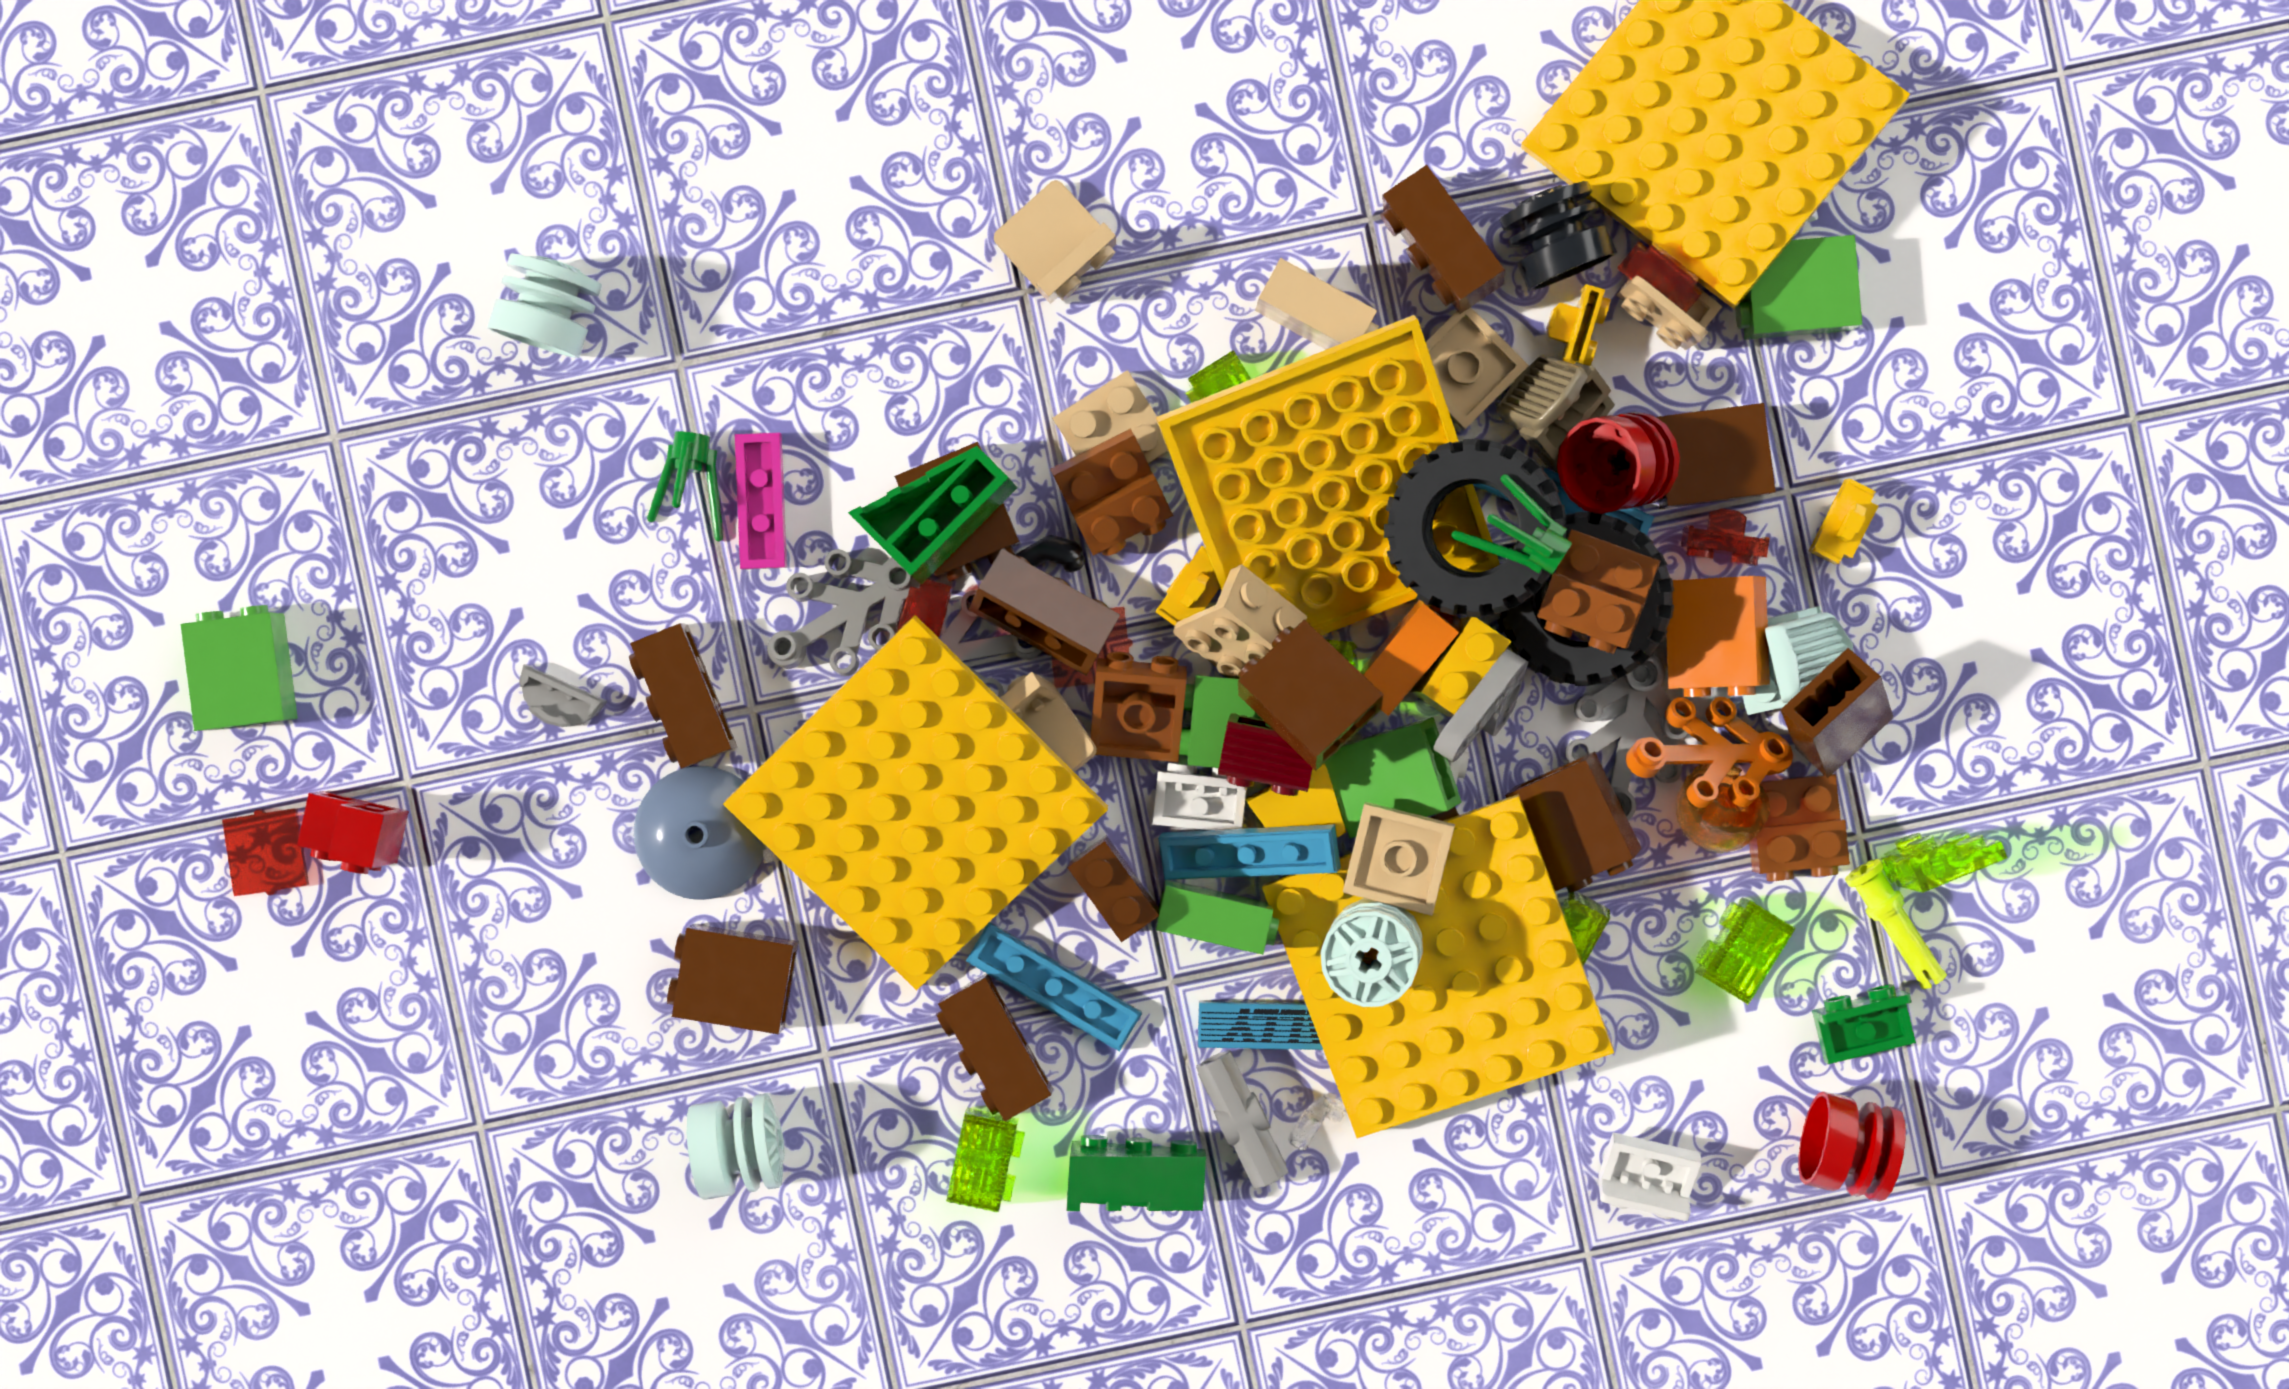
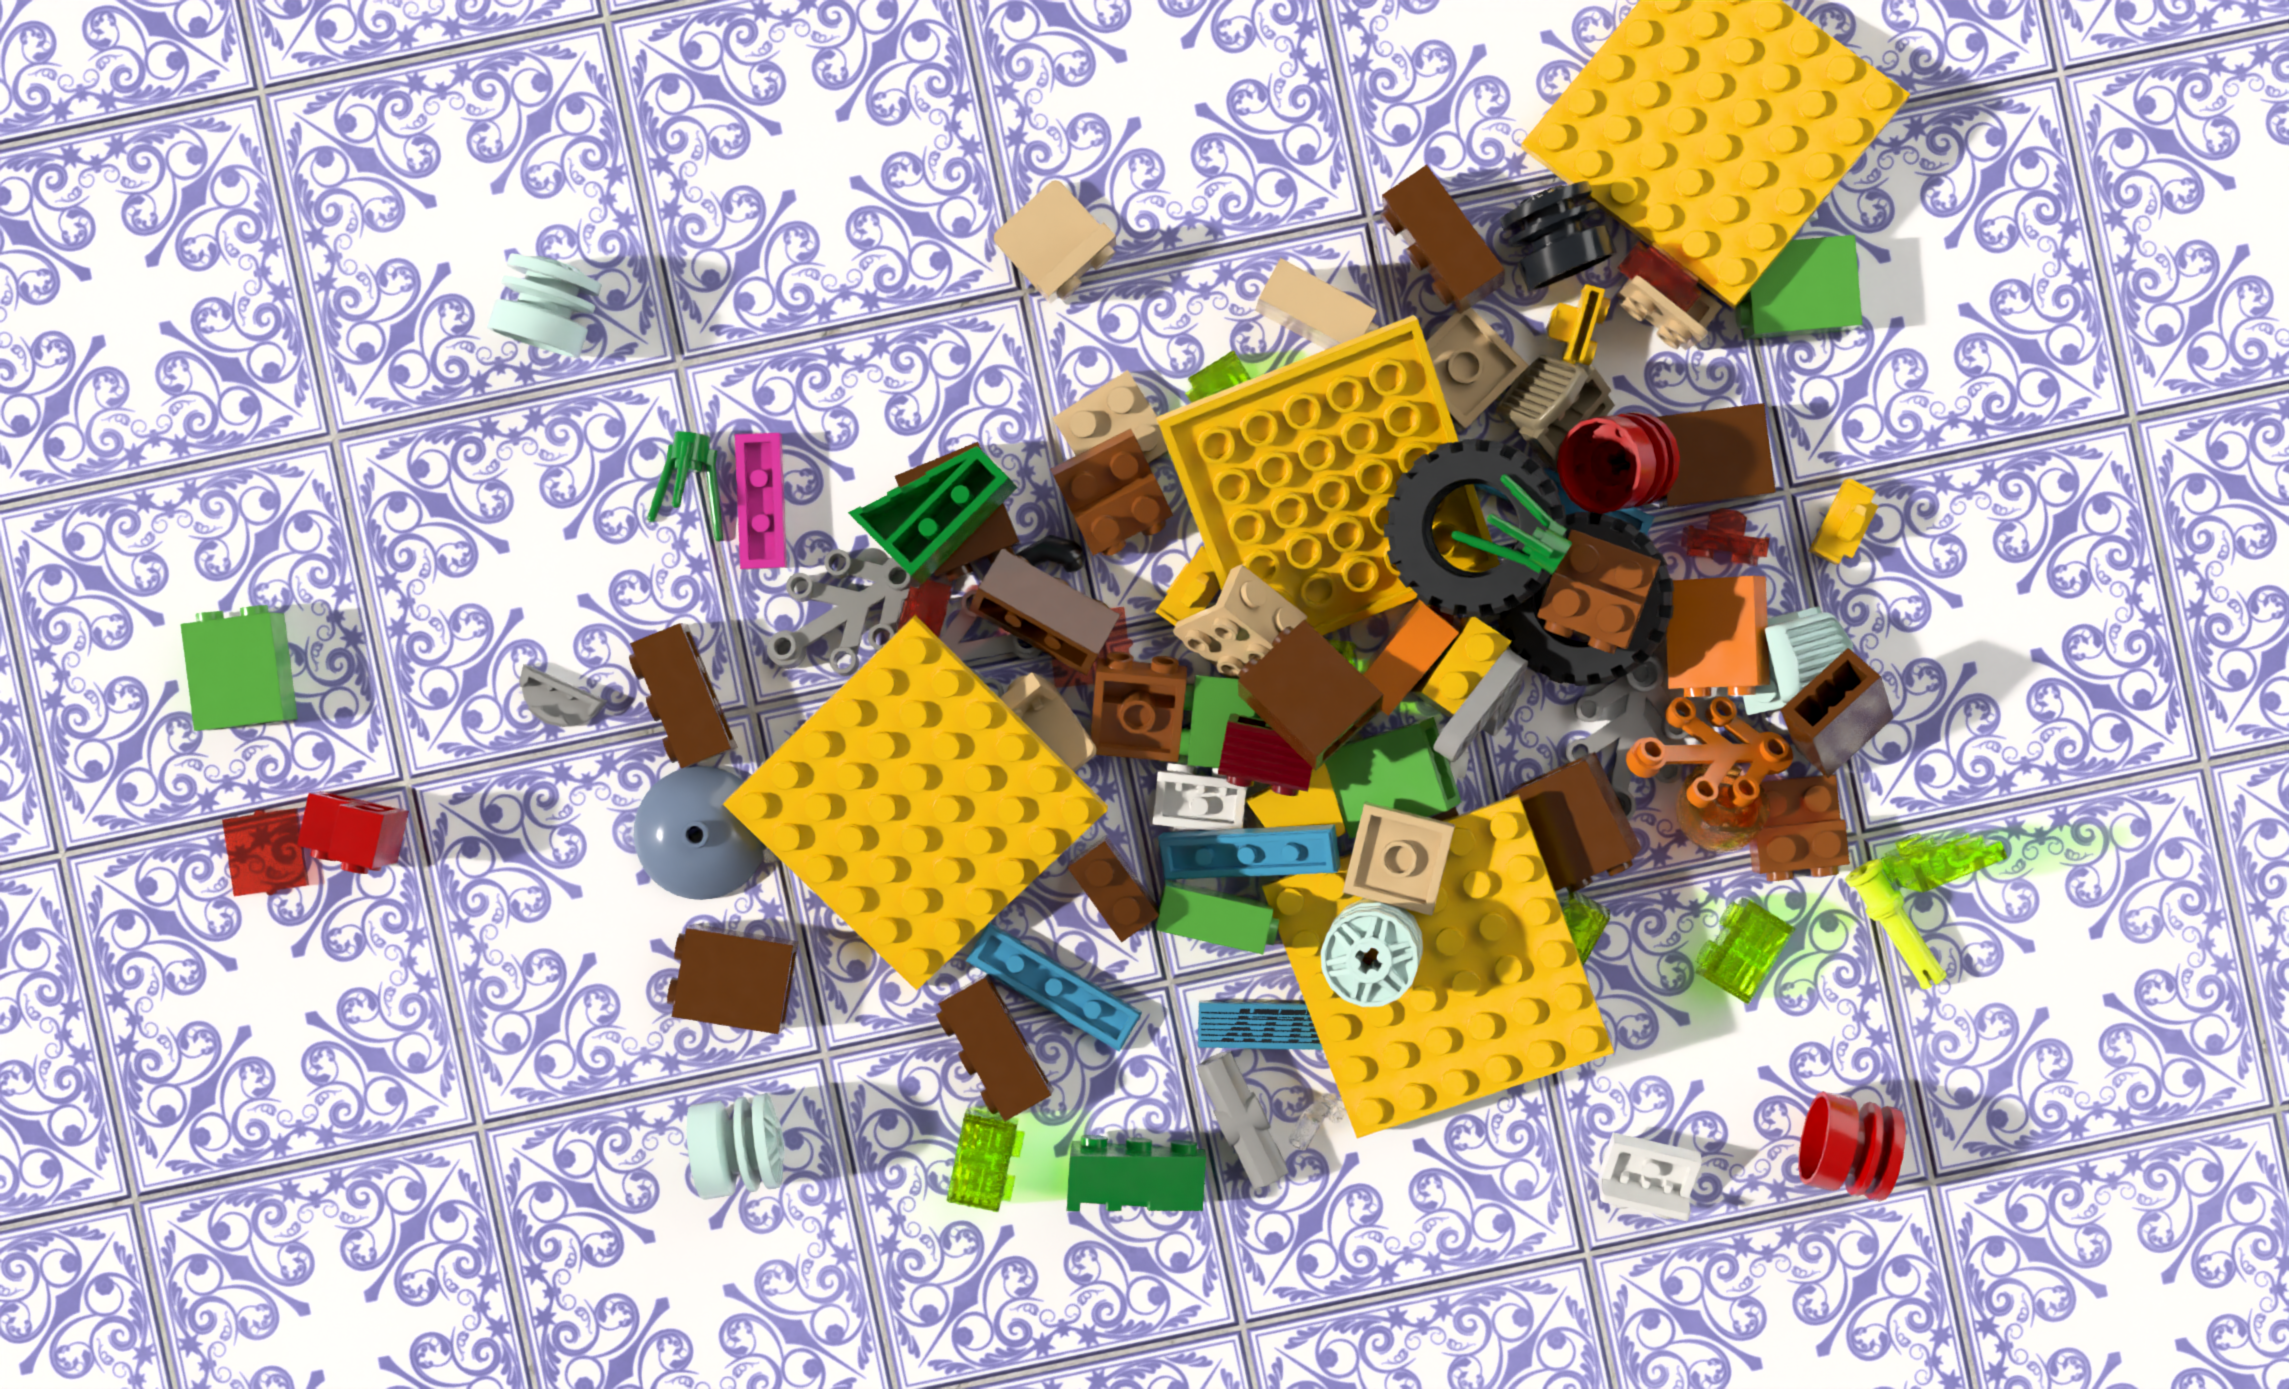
green bracket [1812,984,1916,1064] -> none

